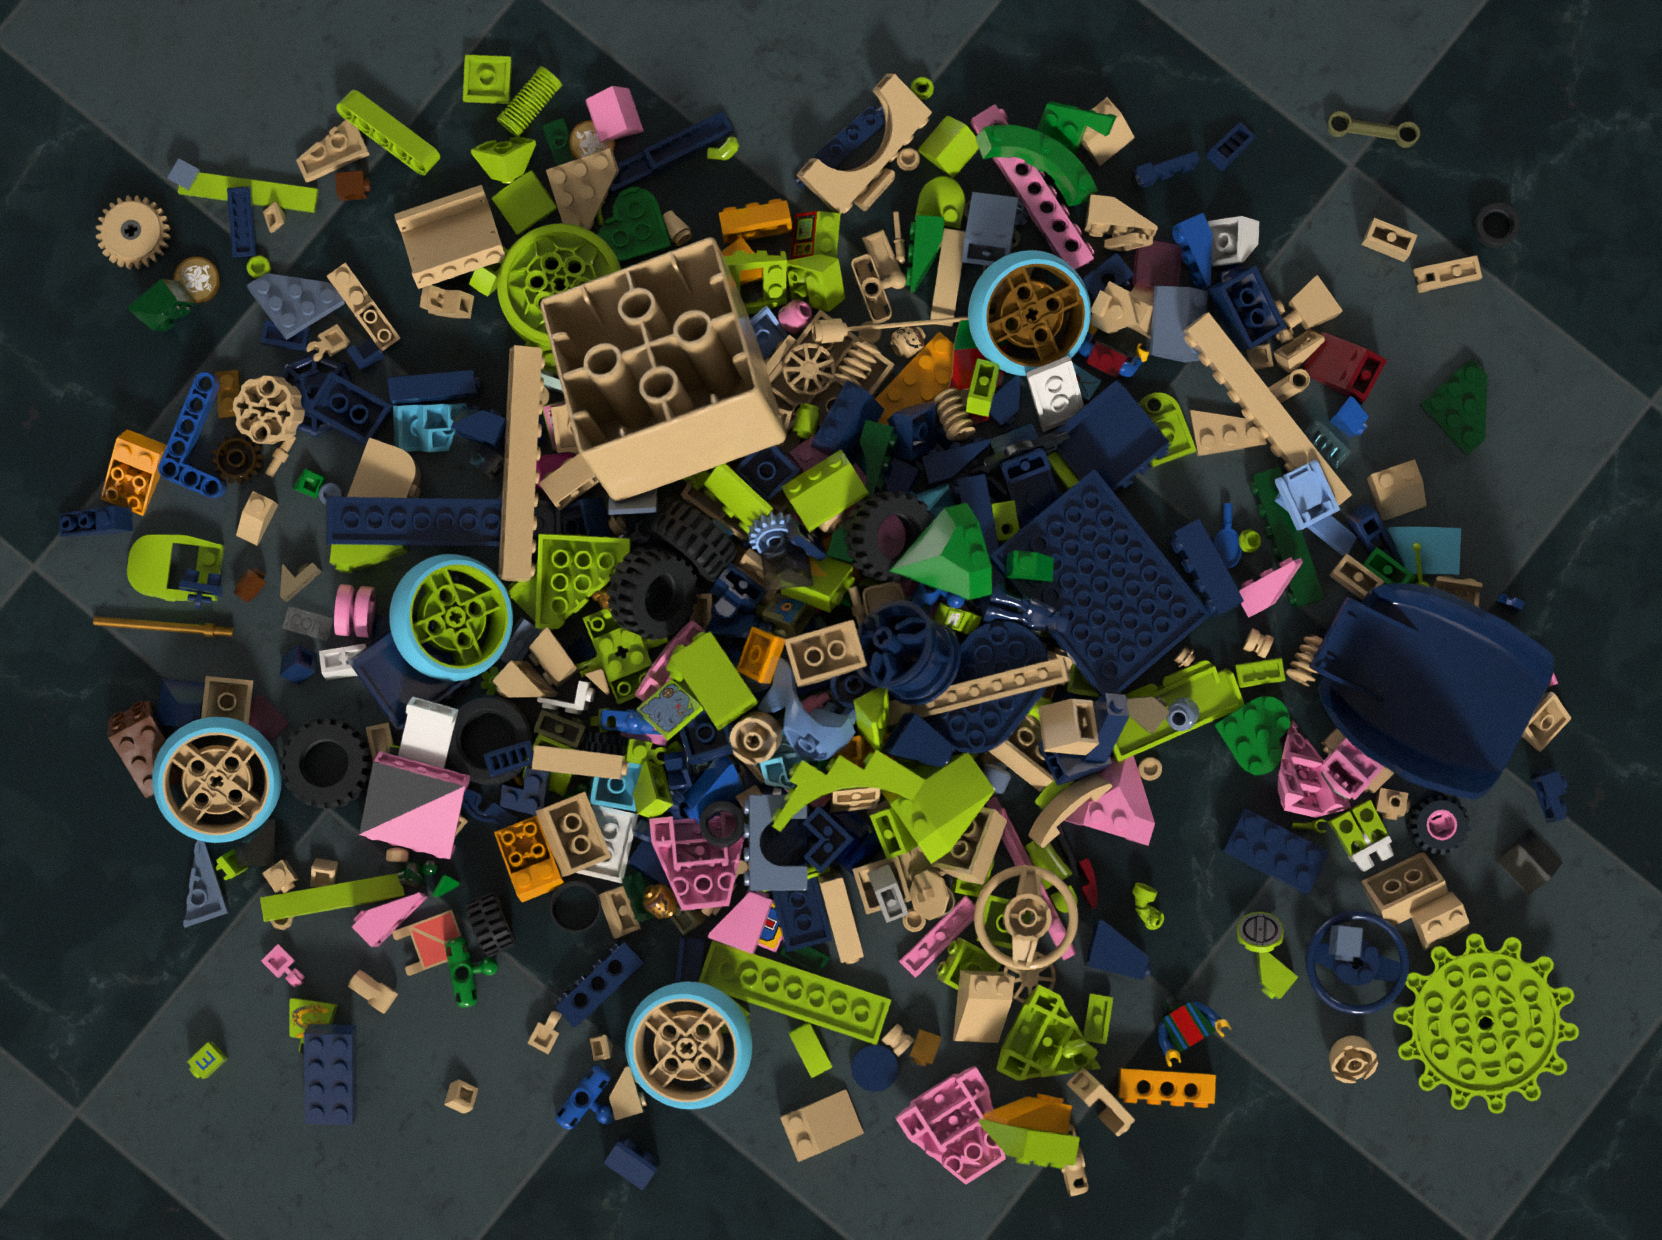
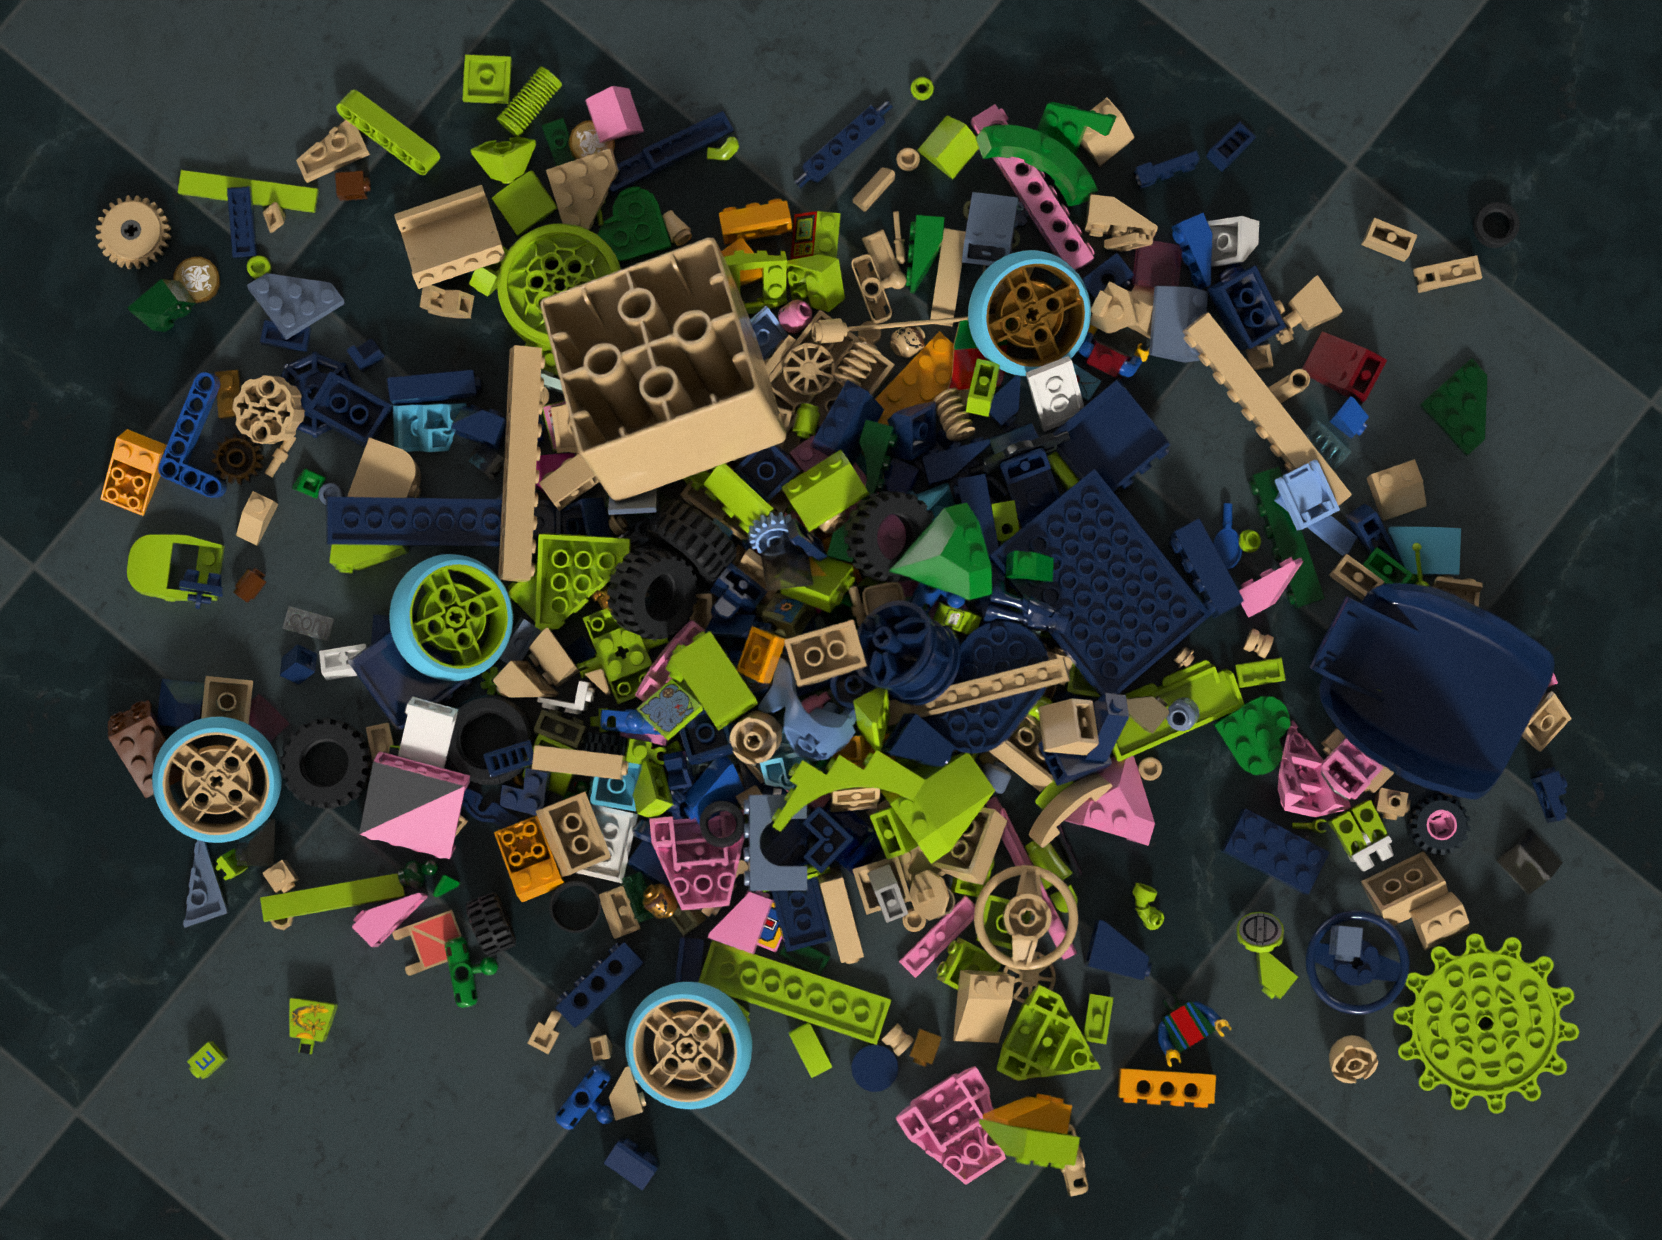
dark blue slope [59,506,133,537] -> none
pearl gold bar [93,616,234,637] -> none
sand blue tile [167,158,200,190] -> none
bright pink plate [261,944,305,987] -> none
dark tan slope [280,562,322,602] -> none
dark blue brick [304,1024,357,1125] -> none
tan plate [306,324,350,361] -> none
tan slope [310,858,338,888] -> none
tan slope [327,263,400,351] -> none
bright pink wheel [334,584,376,638] -> none
tan piece [348,970,398,1014] -> none
tan tile [386,847,409,862] -> none
tan slope [444,1079,478,1113] -> none
tan slope [780,1089,864,1162] -> none
tan arch [796,73,932,214] -> none
lime slope [915,176,965,229] -> none
dark red slope [968,413,990,428] -> none
lime arm [1062,1039,1098,1061] -> none
tan panel [1066,1068,1135,1136] -> none
dark red slope [1078,858,1097,909] -> none
lime tile [1139,393,1197,468] -> none
tan wing [1189,410,1267,456] -> none
tan slope [1274,329,1325,373] -> none
tan piece [1286,634,1323,686] -> none
olive piece [1327,111,1420,148] -> none
blue tile [1496,594,1525,612] -> none

